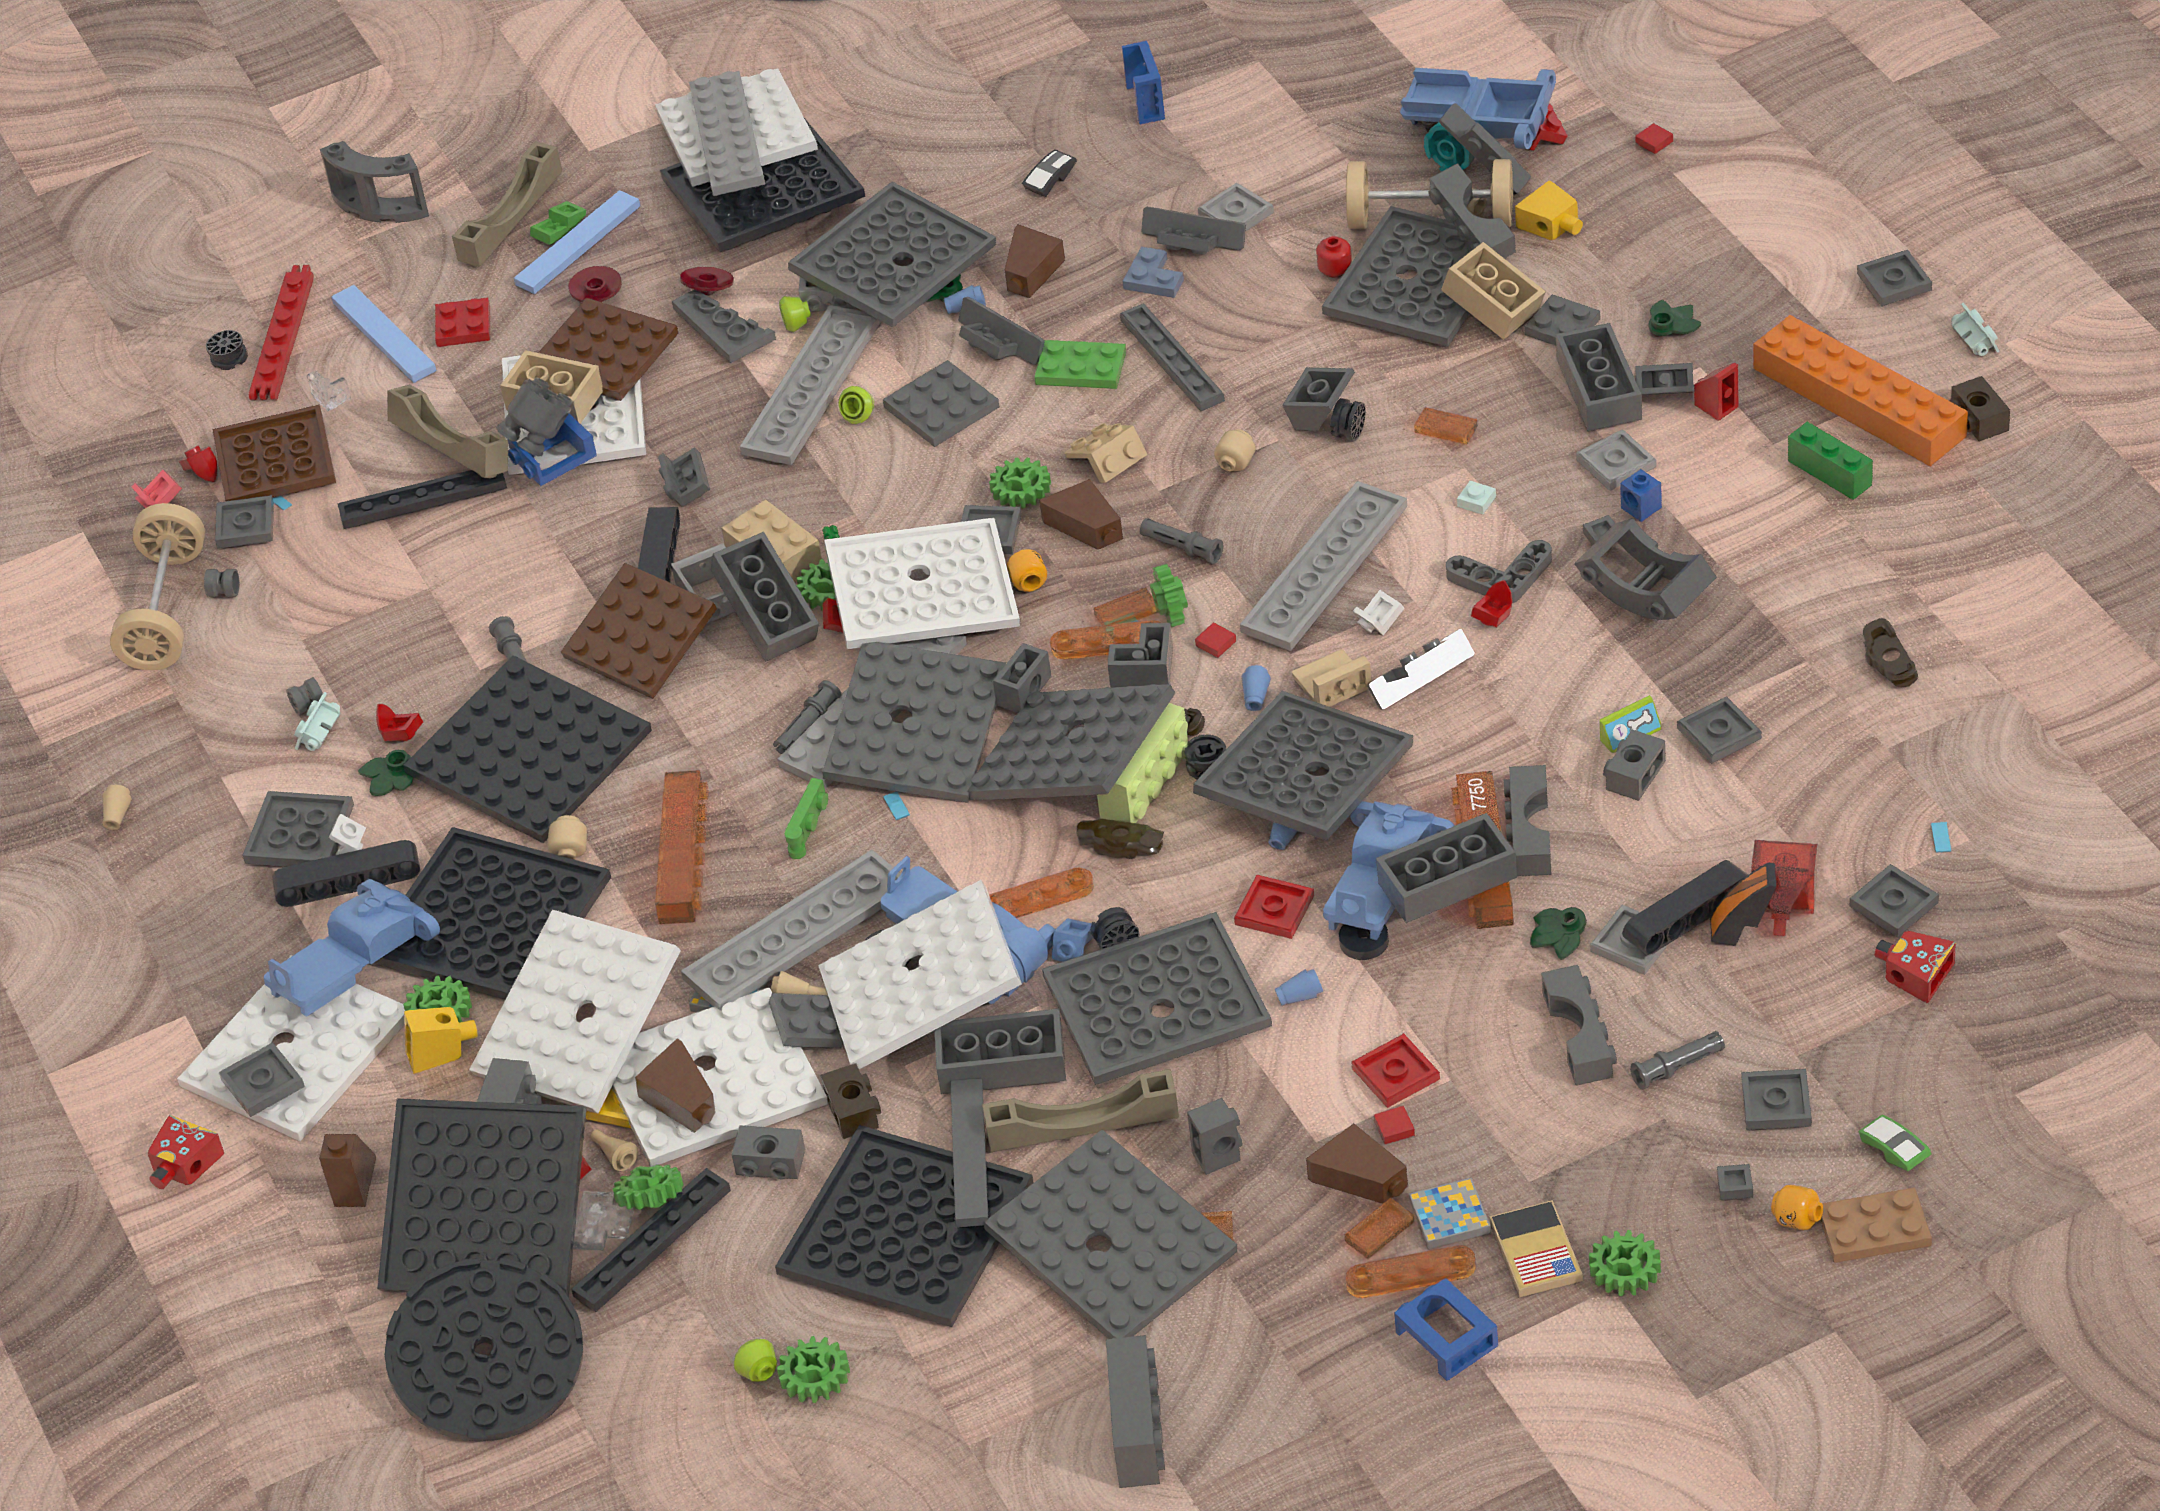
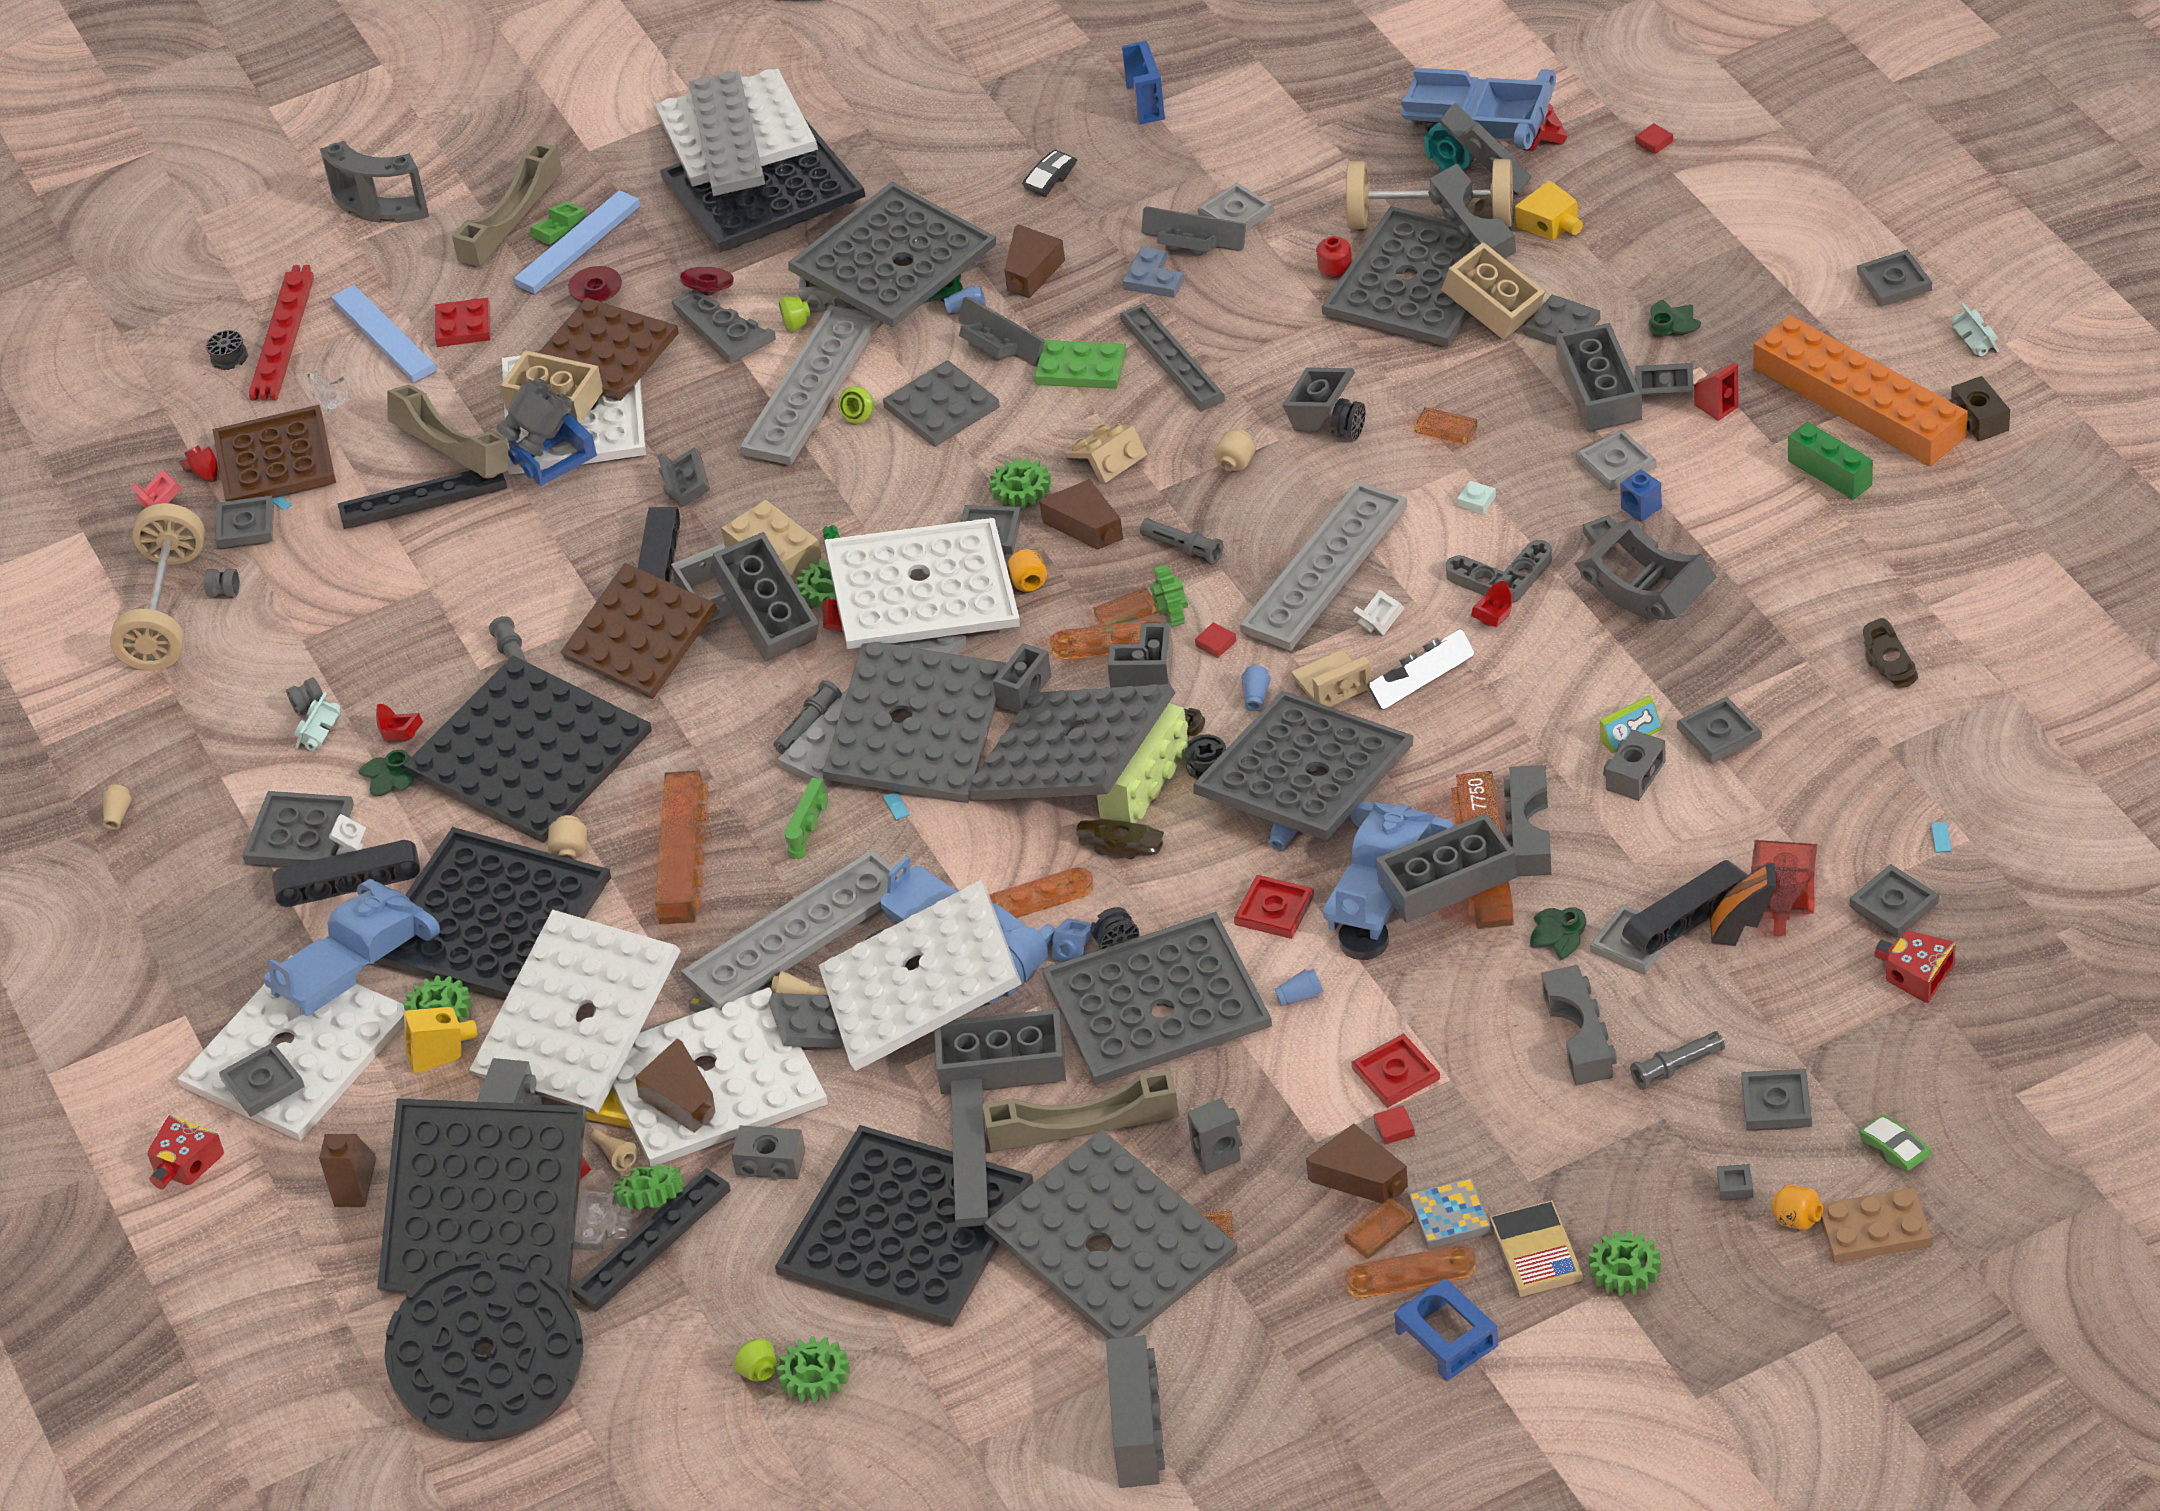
dark brown brick [820,1063,881,1139] -> none

